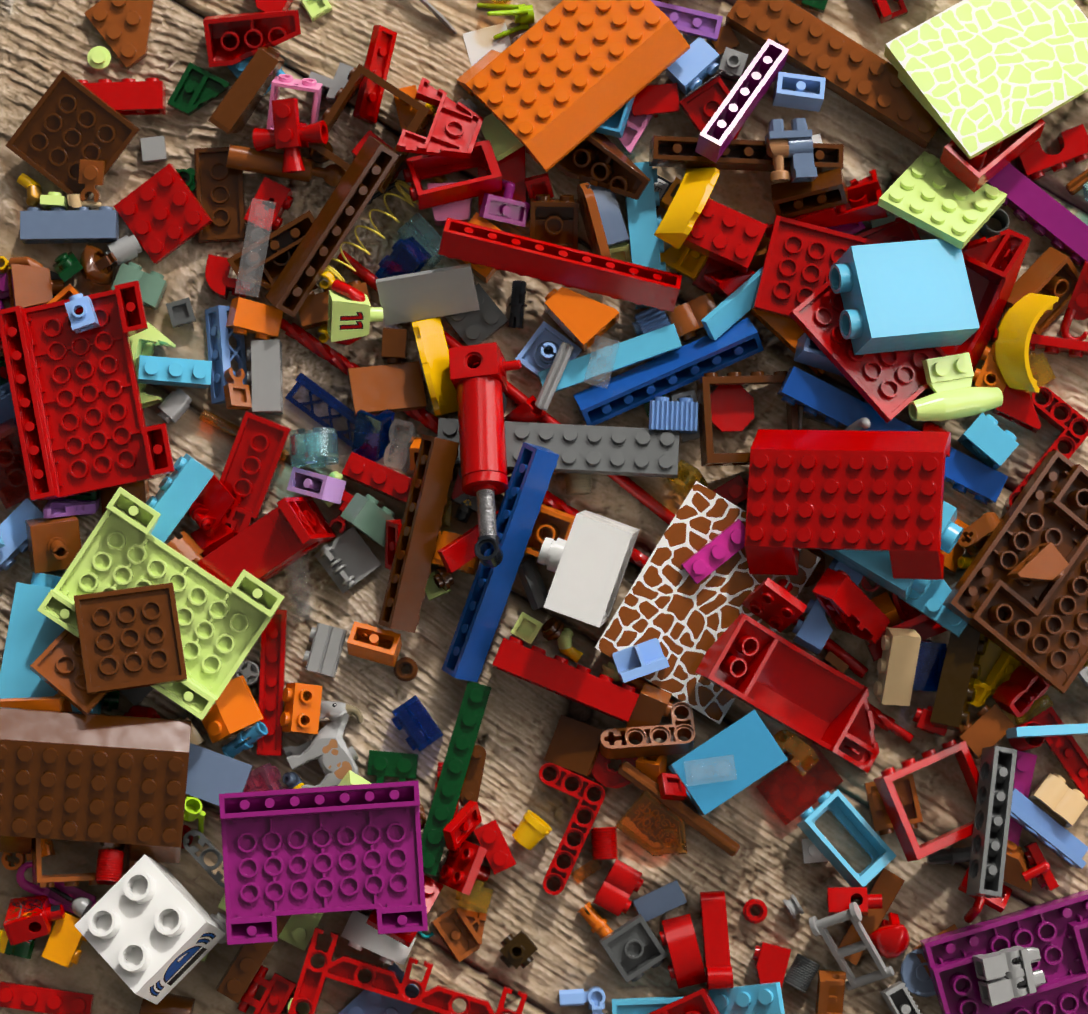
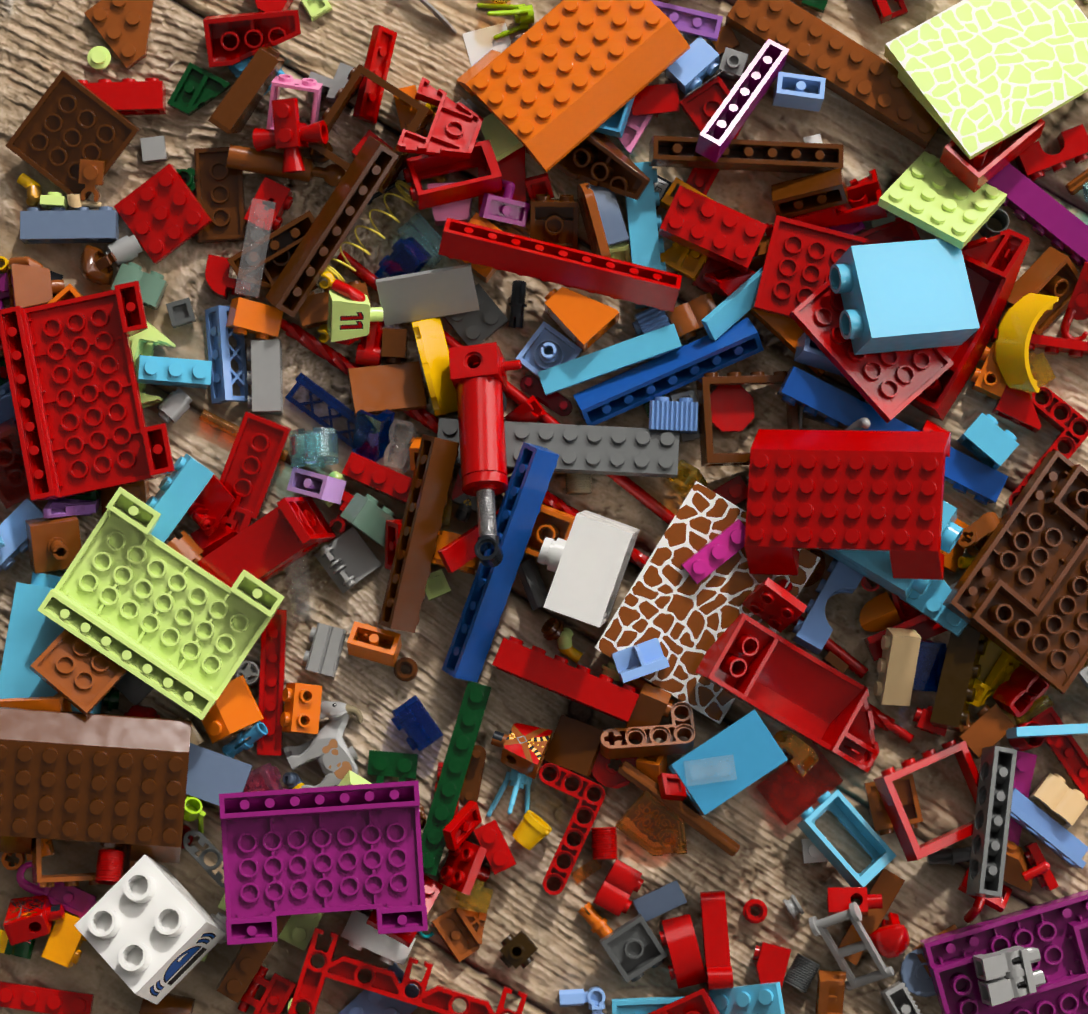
light grey hinge [38,883,93,918] -> none
dark green plate [52,251,83,282] -> none
light blue brick [64,293,100,334] -> none
reddish brown plate [73,583,187,695] -> none
dark orange plate [223,368,252,411] -> none
reddish brown plate [433,567,454,591] -> none
yellowish green plate [510,612,543,645] -> none
light grey axle [535,342,574,411] -> none
clear plate [584,336,620,389] -> none
yellow windscreen [654,167,720,249] -> none
sand blue hips [765,118,818,183] -> none
red wedge [812,568,890,644] -> none
yellowish green plate [908,352,1003,421] -> none
dark orange slope [1007,542,1069,582] -> none
none -> red piece [355,321,385,366]
none -> medium azure plant [486,768,532,817]
none -> dark orange torso [491,723,553,779]
none -> dark red piece [520,375,573,416]

